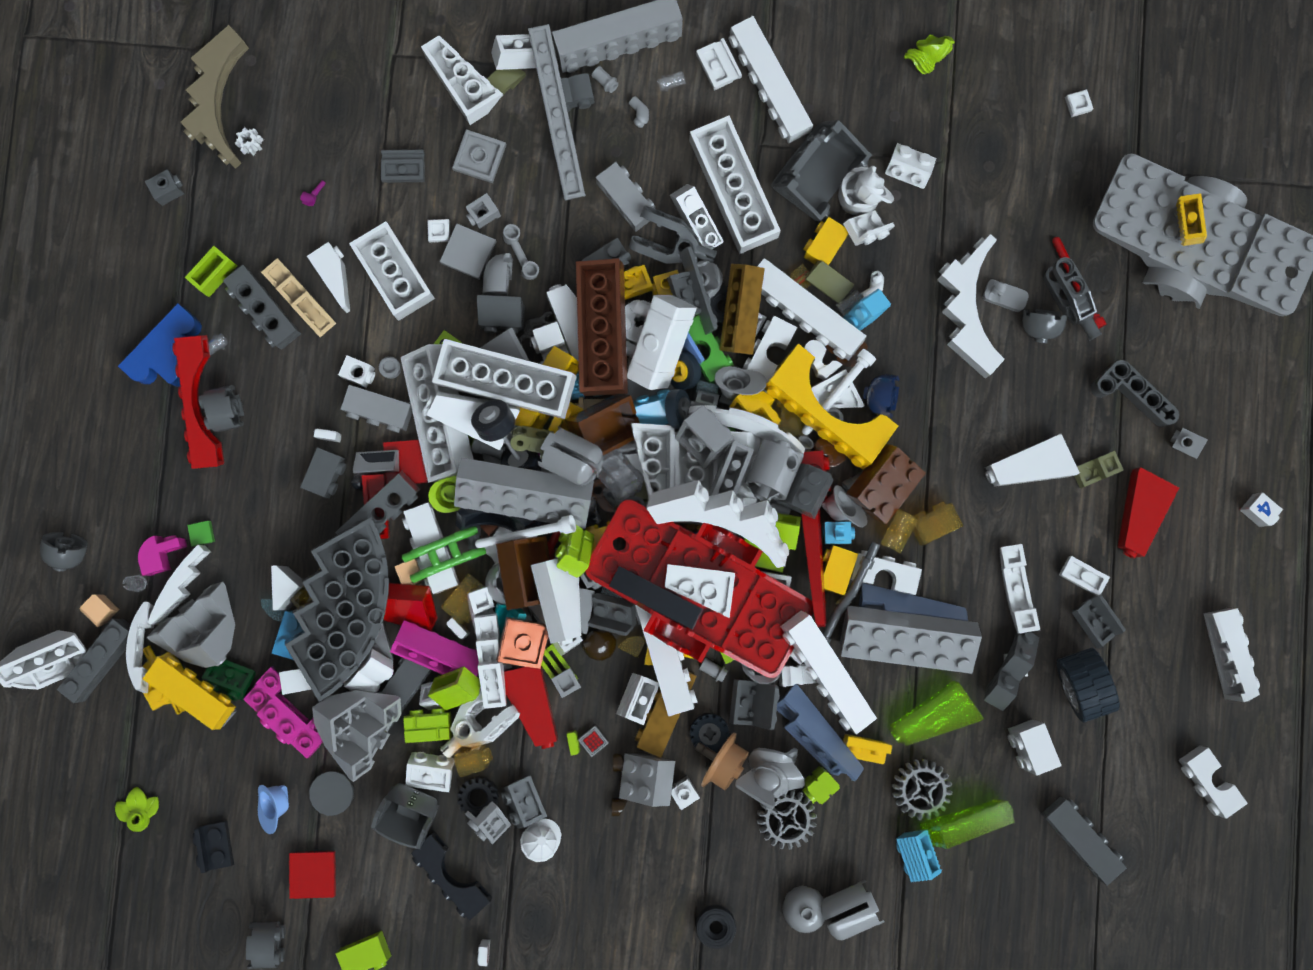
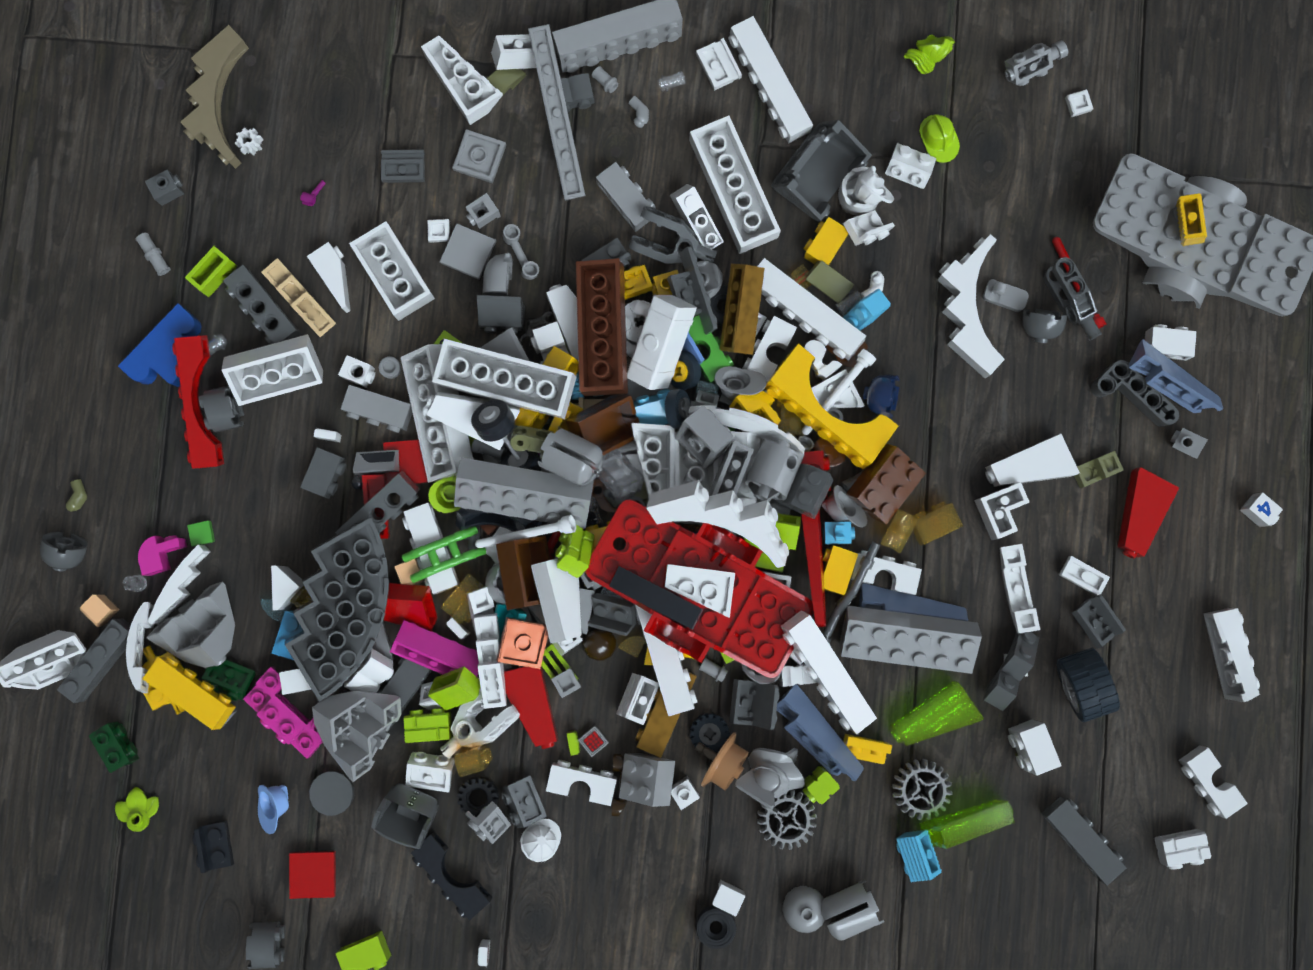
none -> olive arm [65,479,87,512]
none -> dark green bracket [89,721,140,773]
none -> light grey pin [135,232,171,276]
none -> white brick [222,334,323,406]
none -> white arch [546,760,617,806]
none -> white panel [712,880,745,916]
none -> lime piece [919,114,960,163]
none -> white brick [974,482,1029,540]
none -> light grey brick [1005,40,1068,86]
none -> sand blue wedge [1129,339,1223,413]
none -> white brick [1145,324,1196,361]
none -> white brick [1154,829,1211,869]

